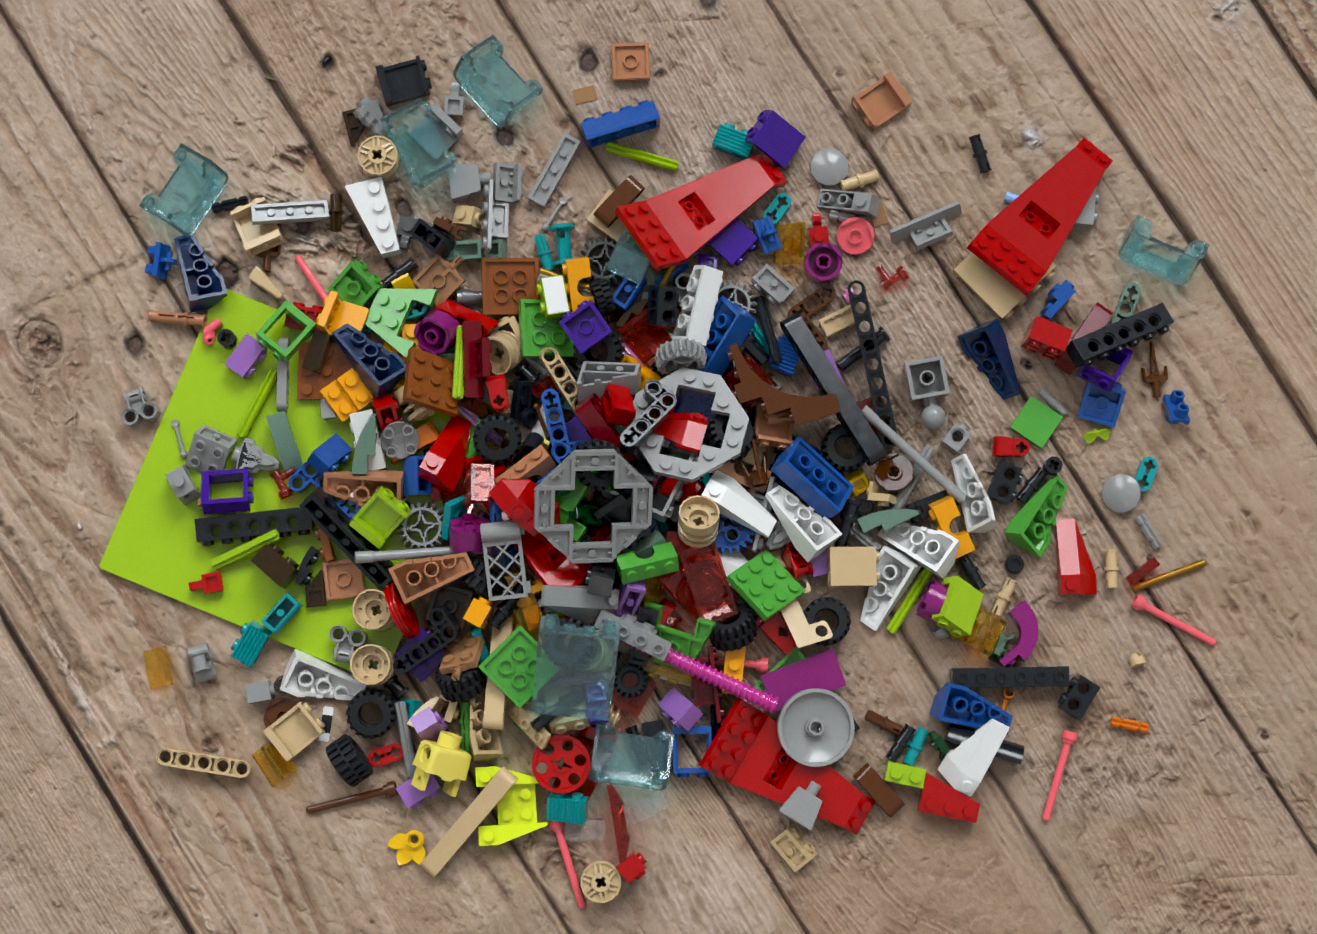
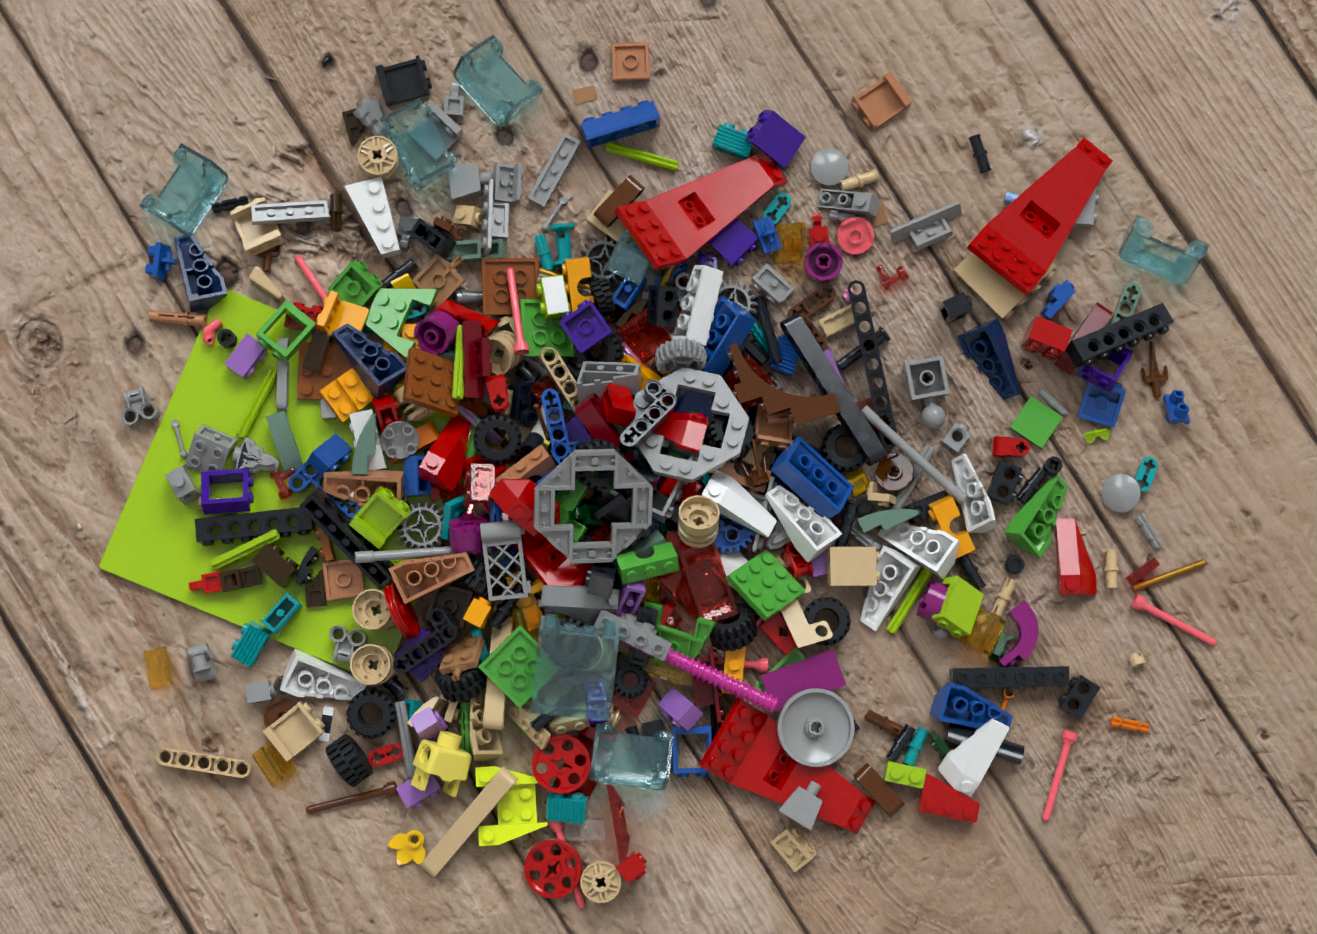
none -> dark brown slope [219,565,263,592]
none -> coral piece [506,268,530,355]
none -> red wedge [524,839,583,899]
none -> black brick [939,292,973,325]

